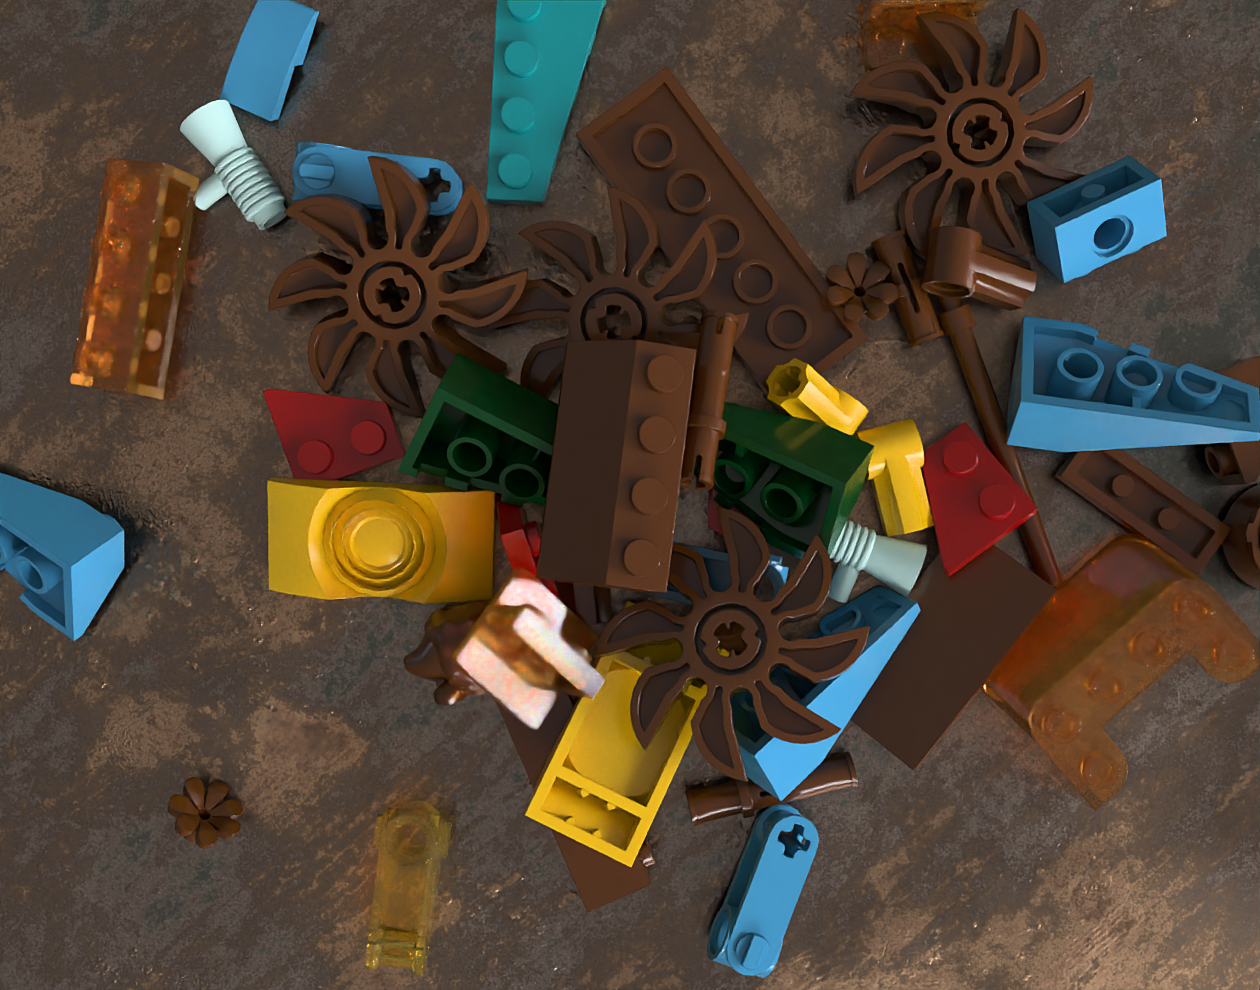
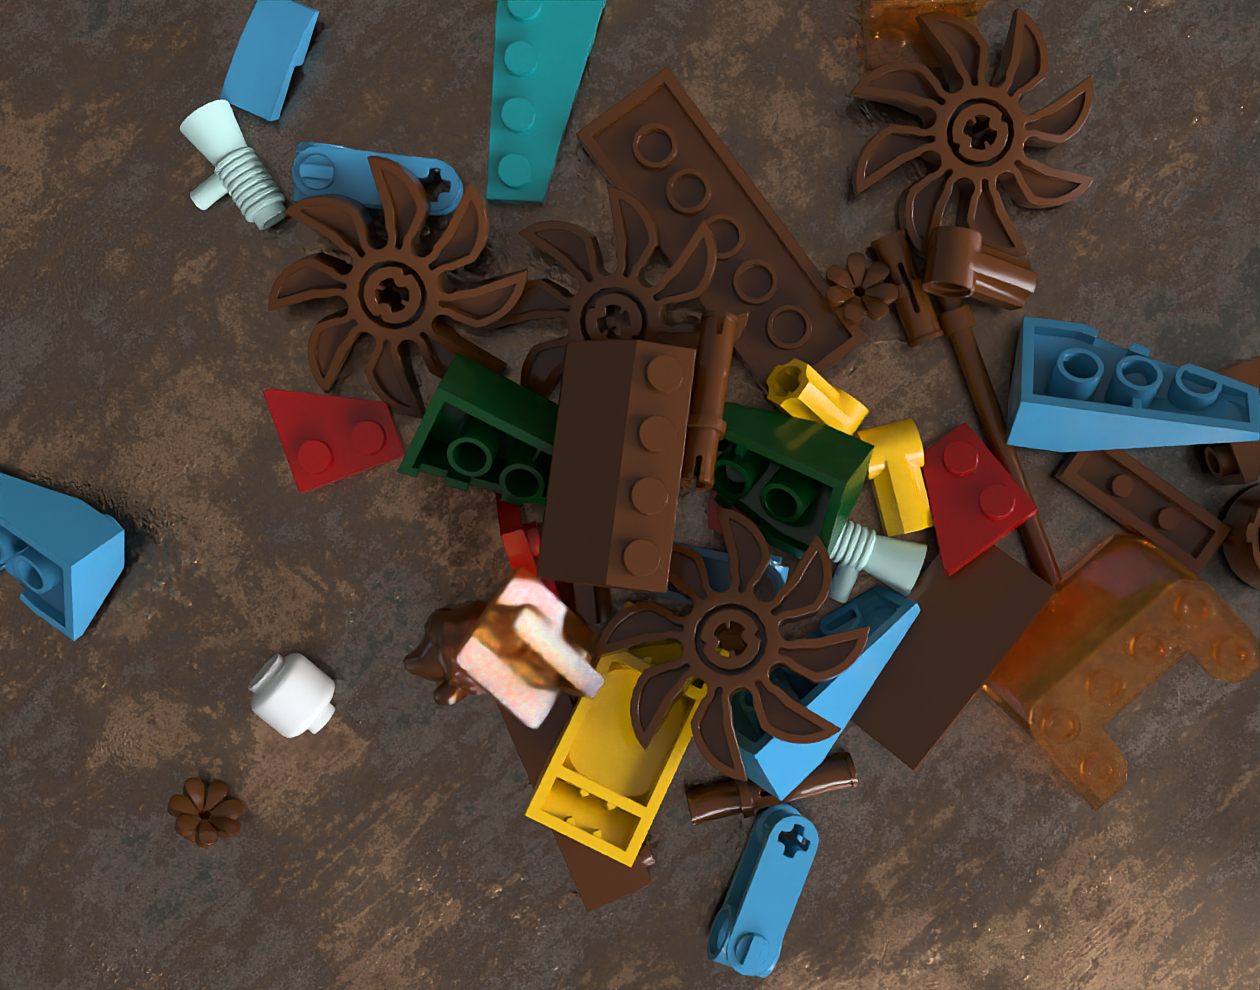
clear orange brick [70,158,199,400] -> none
yellow slope [267,478,496,604] -> none
clear yellow piece [366,801,452,977] -> none
dark azure brick [1027,155,1167,283] -> none
none -> white head [248,653,336,738]

